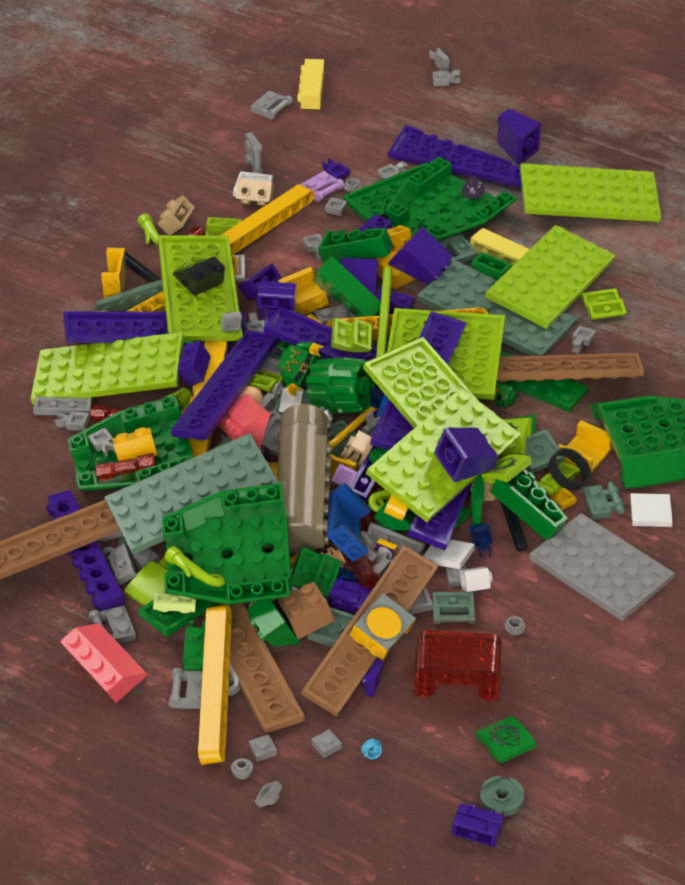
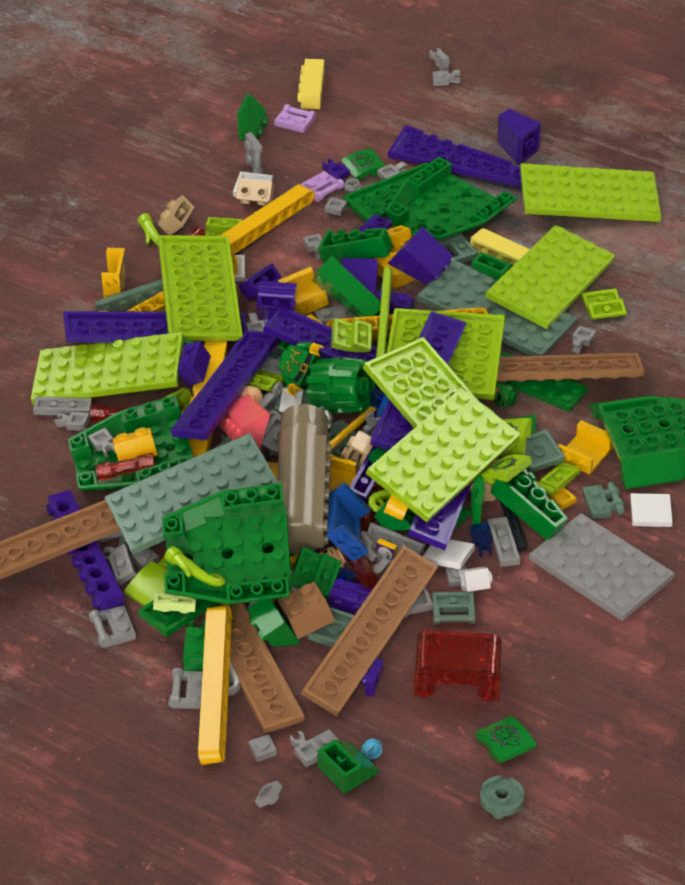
coral slope [60,623,148,703] -> none
black axle [125,251,161,283] -> none
black slope [173,257,225,296] -> none
light grey plate [221,311,242,332] -> none
light grey plate [231,758,253,779] -> none
light grey plate [250,91,293,119] -> none
lavender panel [330,464,357,488] -> none
panel [350,593,416,660] -> none
dark purple slope [434,427,499,483] -> none
dark purple brick [452,803,504,847] -> none
clear purple brick [461,176,485,199] -> none
light grey plate [504,616,525,635] -> none
black tyre [548,448,591,491] -> none
none -> green slope [237,94,269,140]
none -> lavender plate [274,104,316,133]
none -> light grey plate [290,731,320,767]
none -> green slope [317,740,379,794]
none -> green slope [341,149,386,181]
none -> light grey plate [487,517,520,567]

